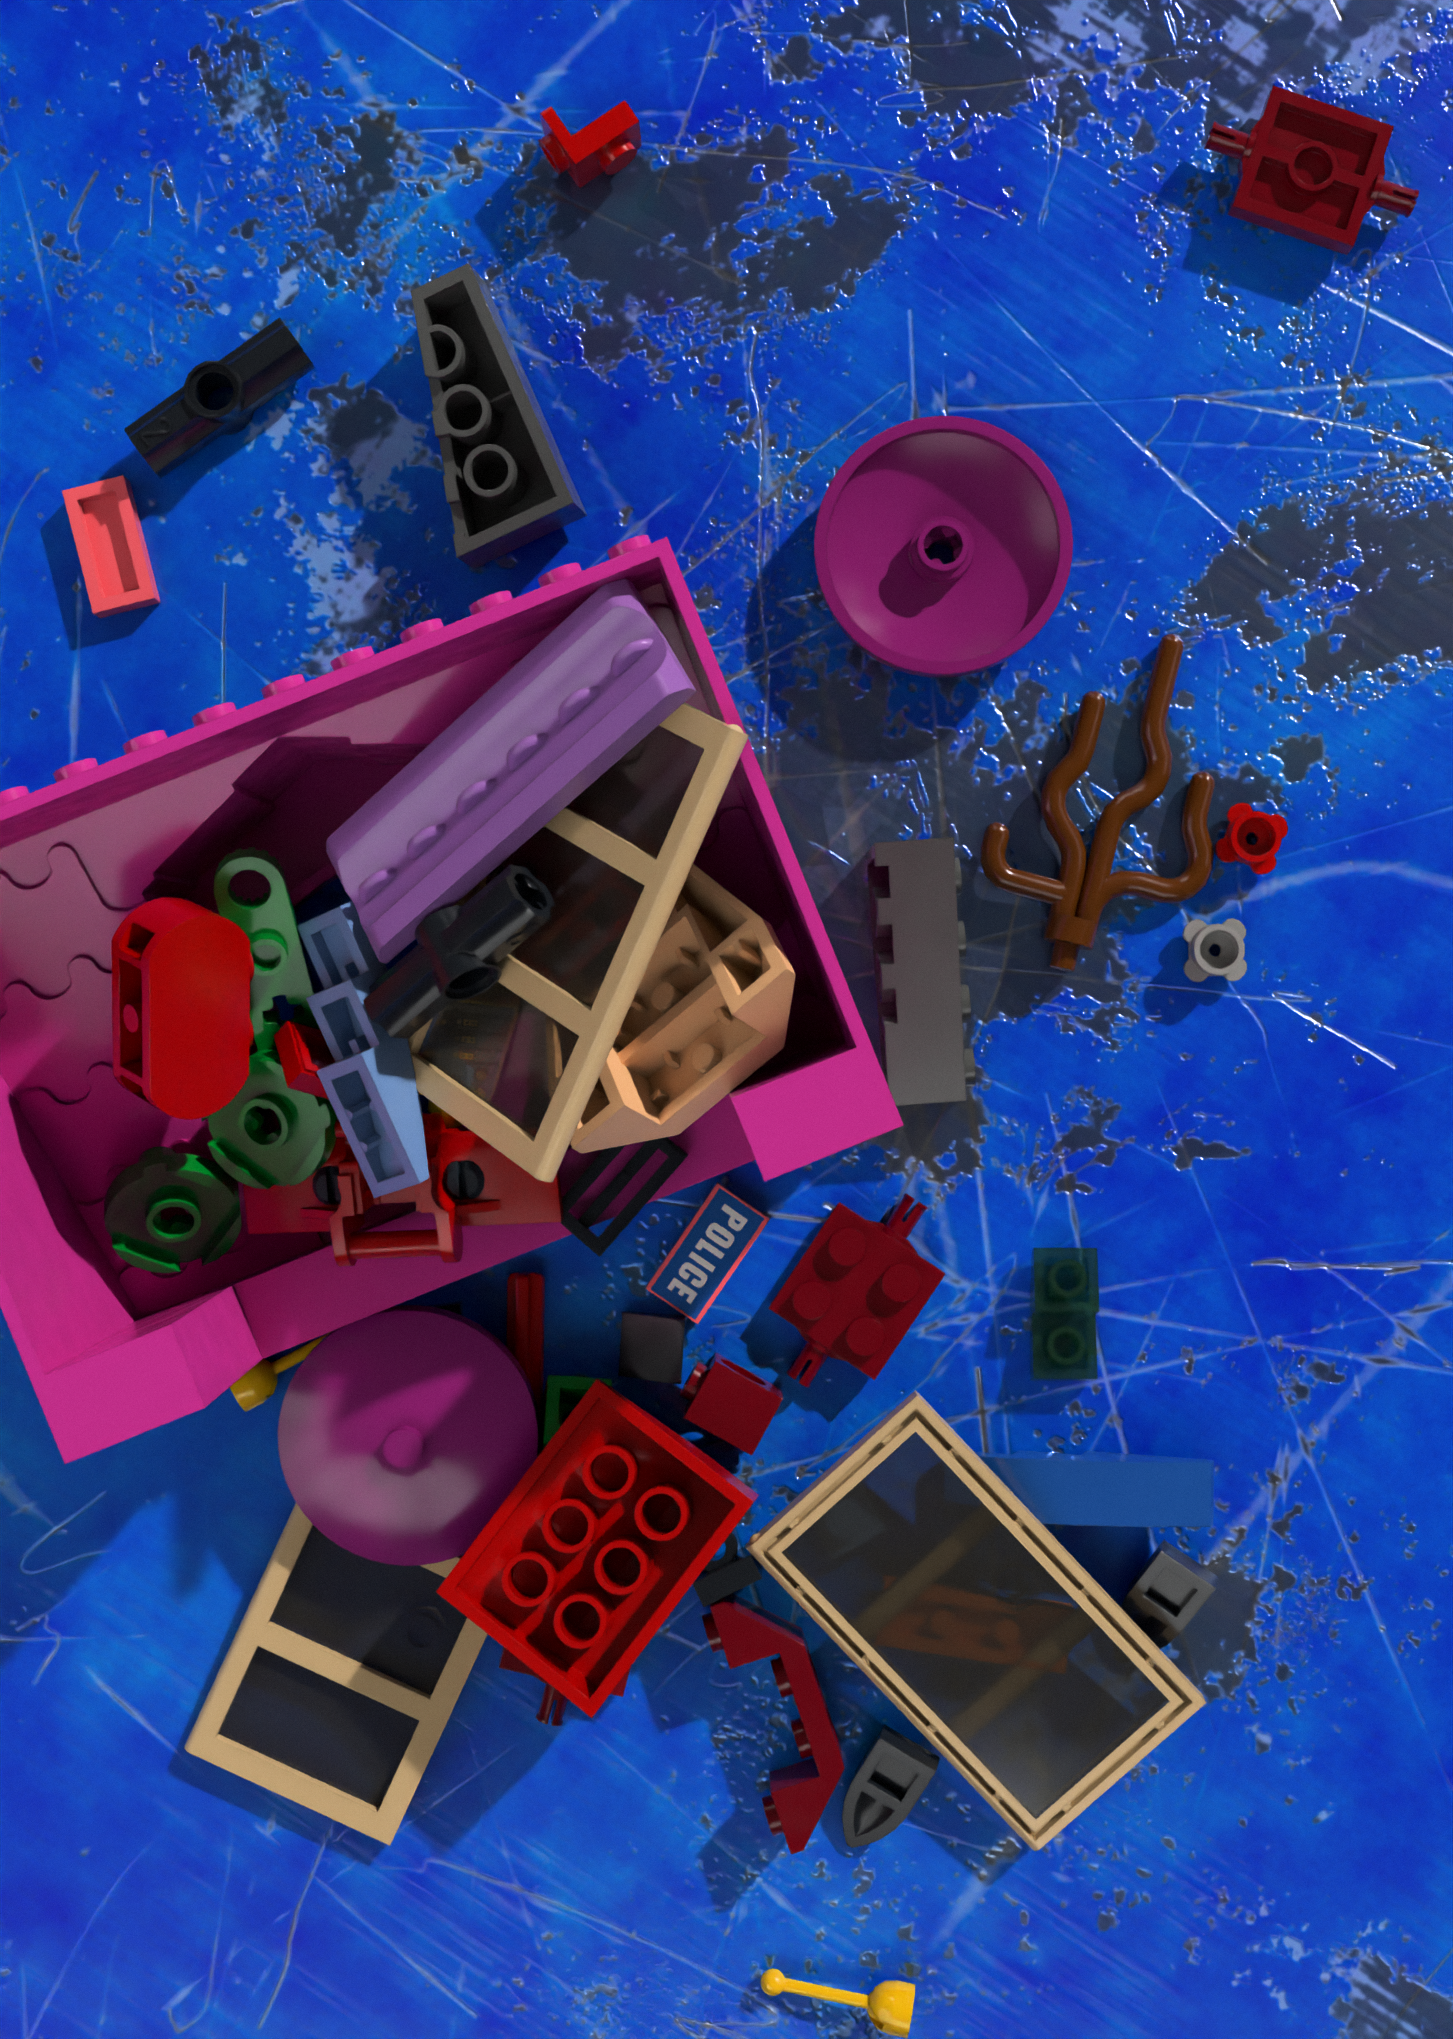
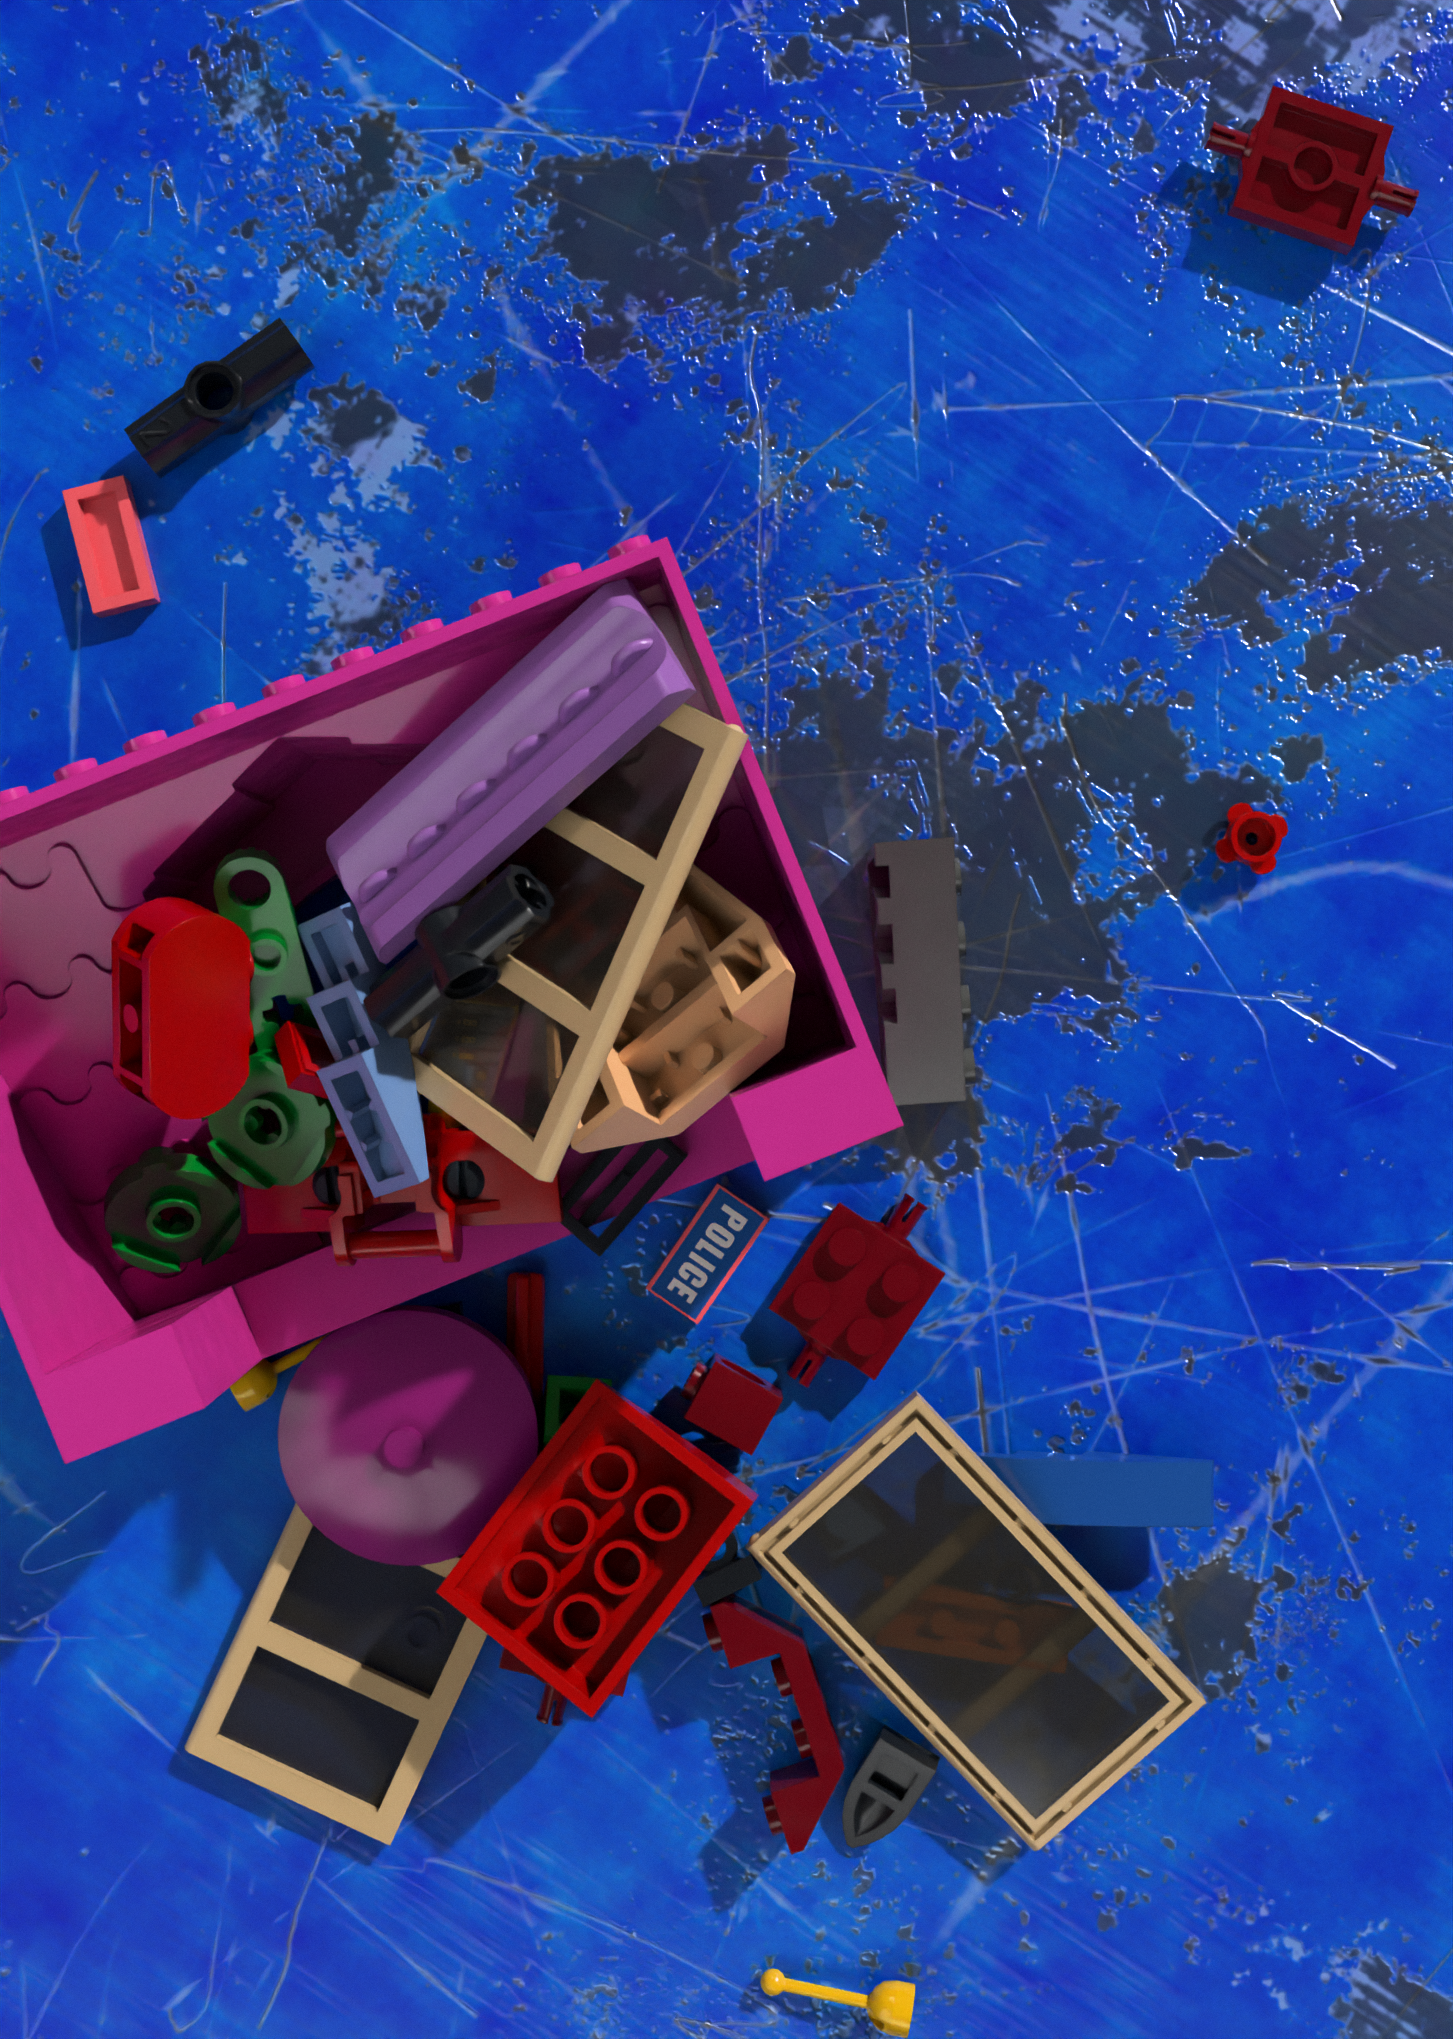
dark grey wedge [411,263,587,569] -> none
red bracket [538,100,642,188] -> none
black slope [618,1311,686,1384] -> none
magenta dish [814,416,1073,678] -> none
reddish brown plant [980,634,1215,972] -> none
slope [1030,1248,1099,1381] -> none
black plate [1113,1540,1218,1662] -> none
light grey plate [1182,918,1247,982] -> none

